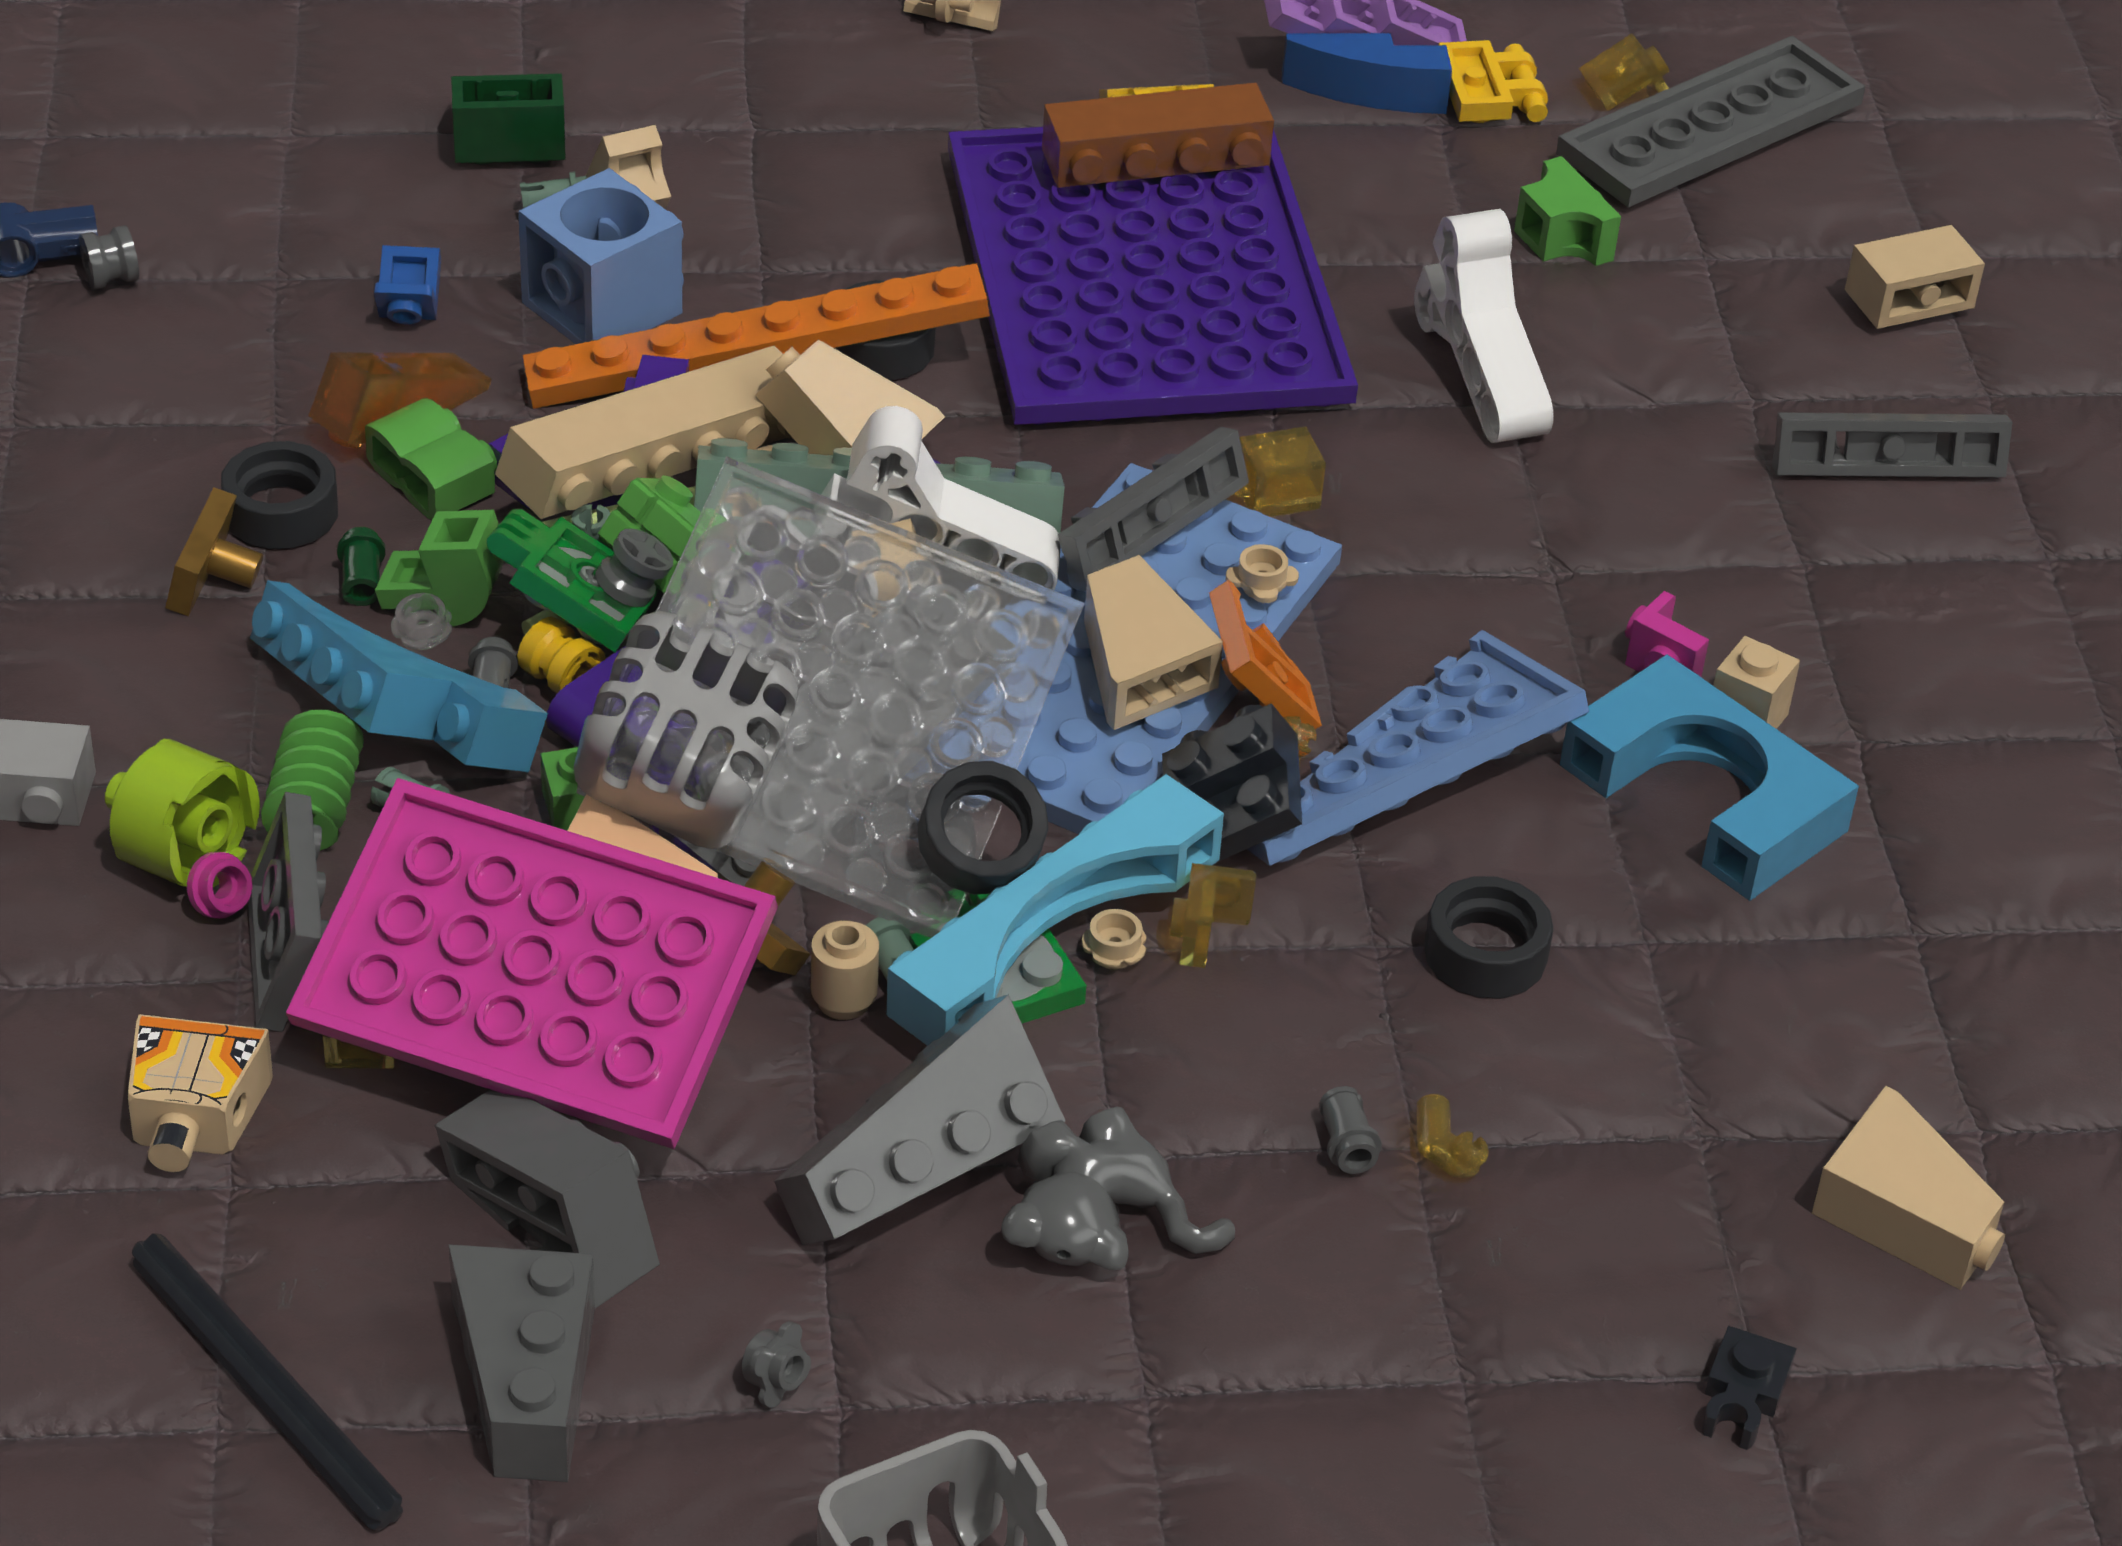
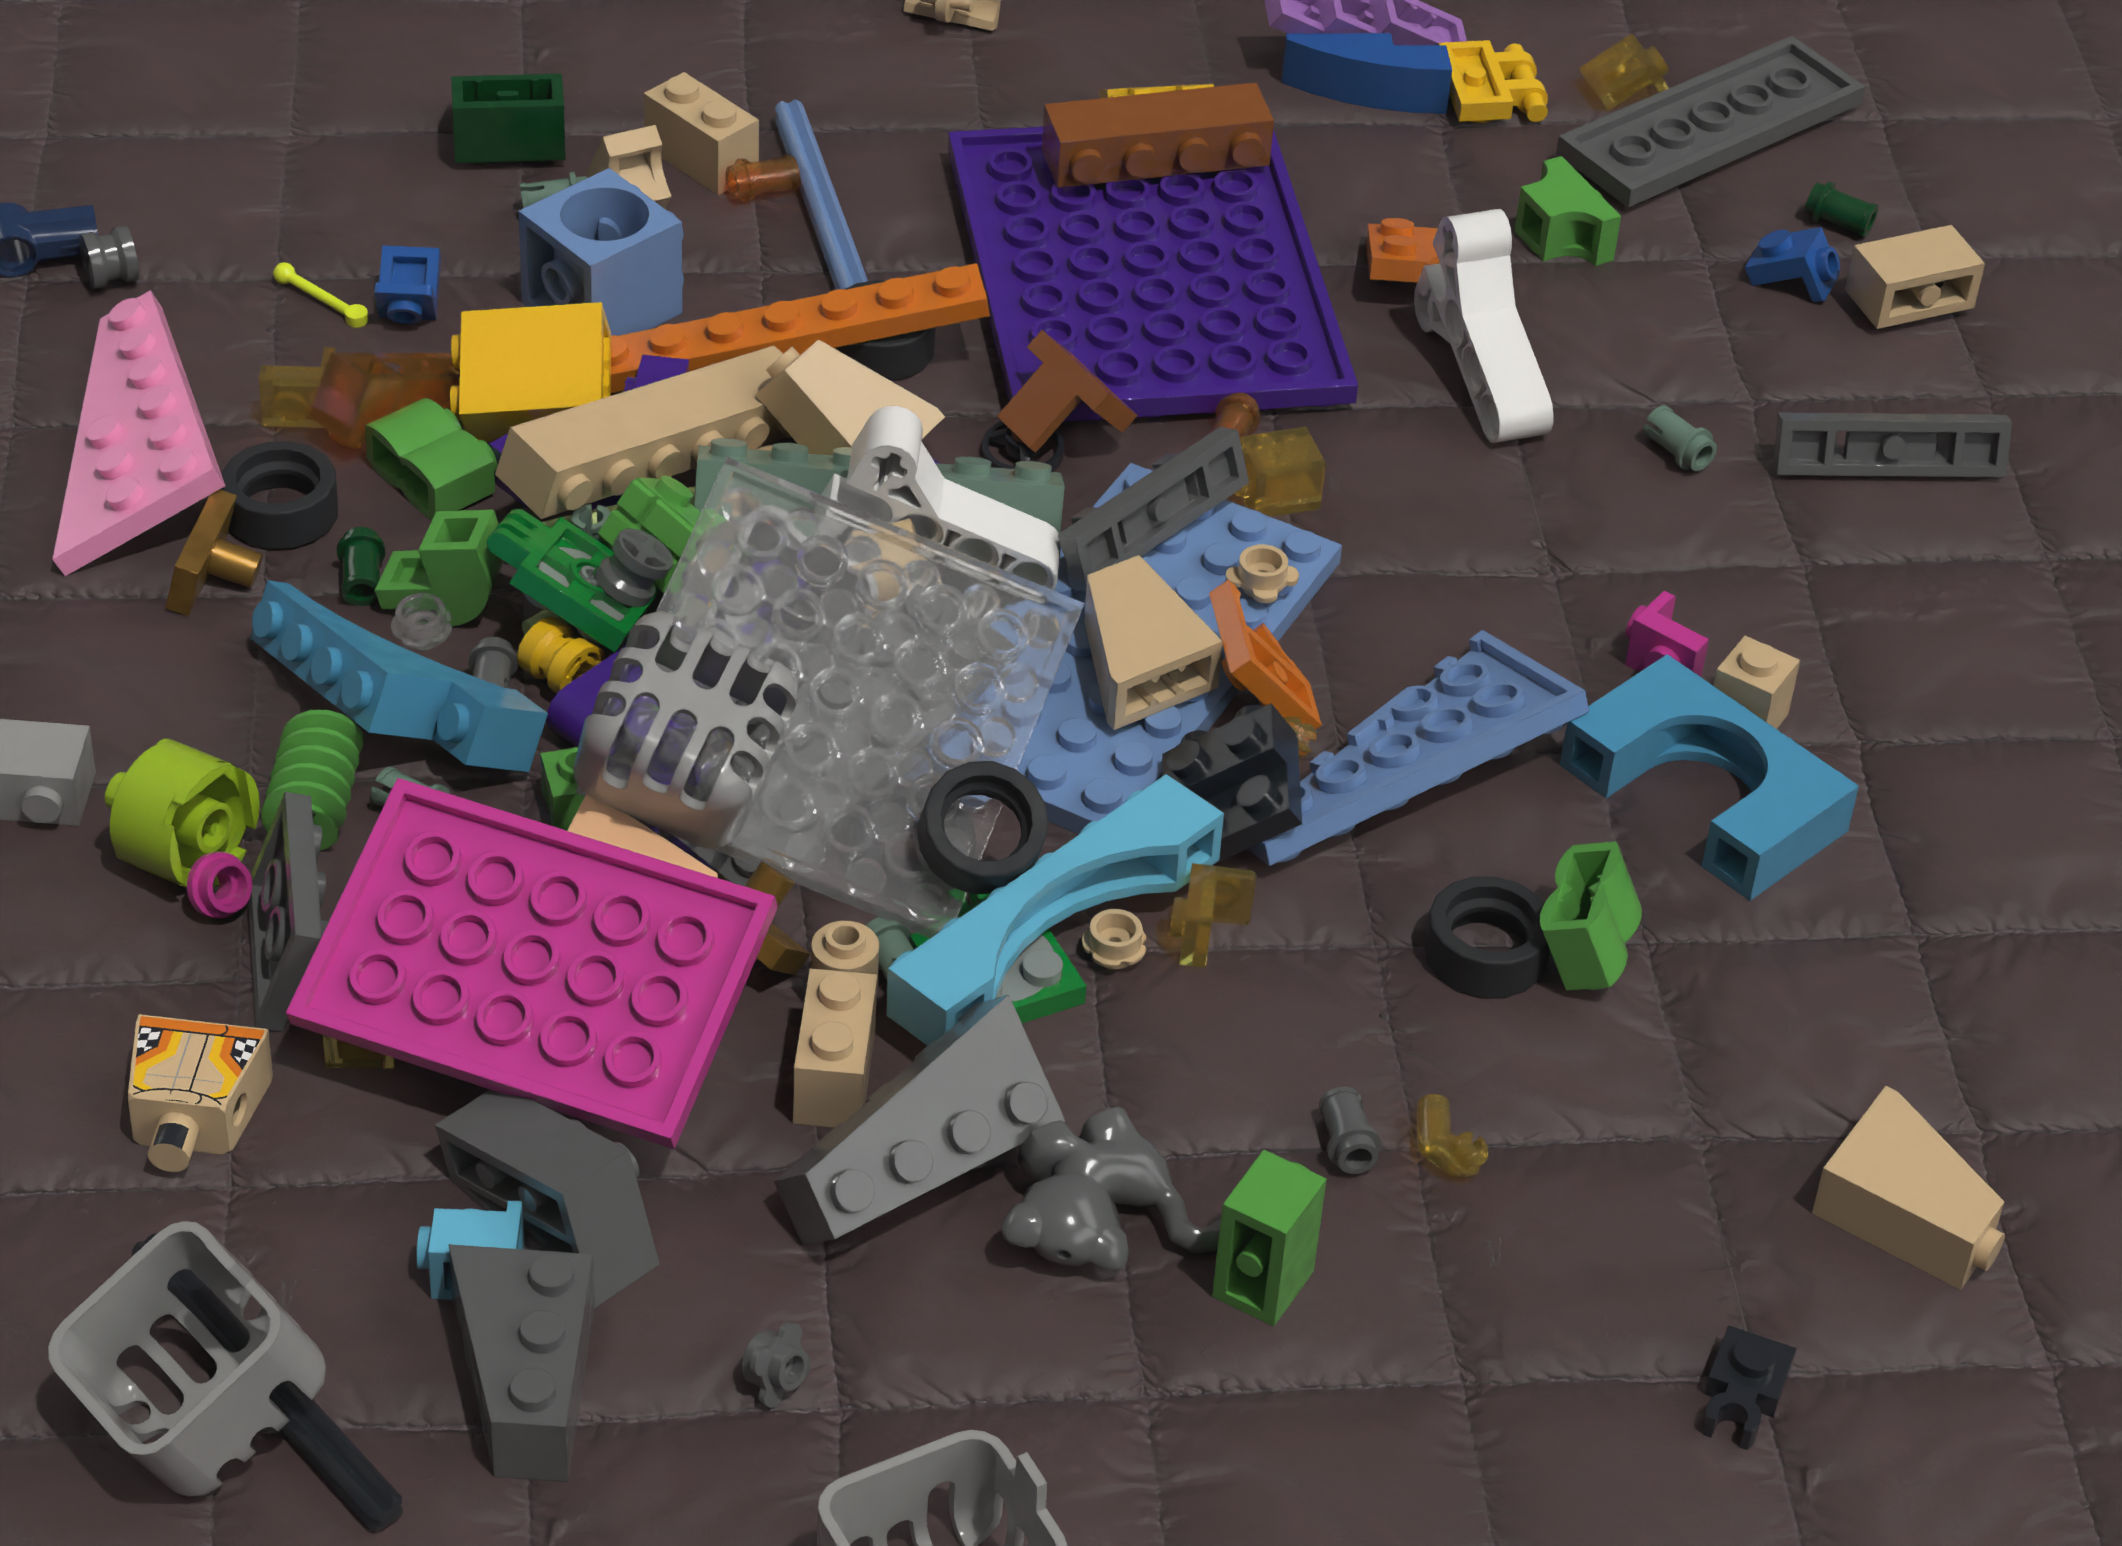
none -> light grey piece [48,1221,327,1497]
none -> bright pink wing [53,290,225,576]
none -> clear yellow bracket [258,347,349,428]
none -> neon yellow hinge [273,262,368,328]
none -> medium azure brick [417,1201,524,1300]
none -> yellow brick [450,302,611,442]
none -> tan brick [643,72,759,195]
none -> clear orange pin [725,154,800,203]
none -> medium blue axle [775,99,868,290]
none -> tan brick [793,968,877,1128]
none -> dark orange piece [982,330,1138,472]
none -> clear orange pin [1206,392,1261,446]
none -> bright green brick [1212,1150,1327,1327]
none -> orange wing [1366,218,1440,283]
none -> bright green brick [1540,841,1642,991]
none -> sand green pin [1643,405,1717,471]
none -> blue bracket [1745,227,1840,303]
none -> dark green pin [1804,181,1879,238]

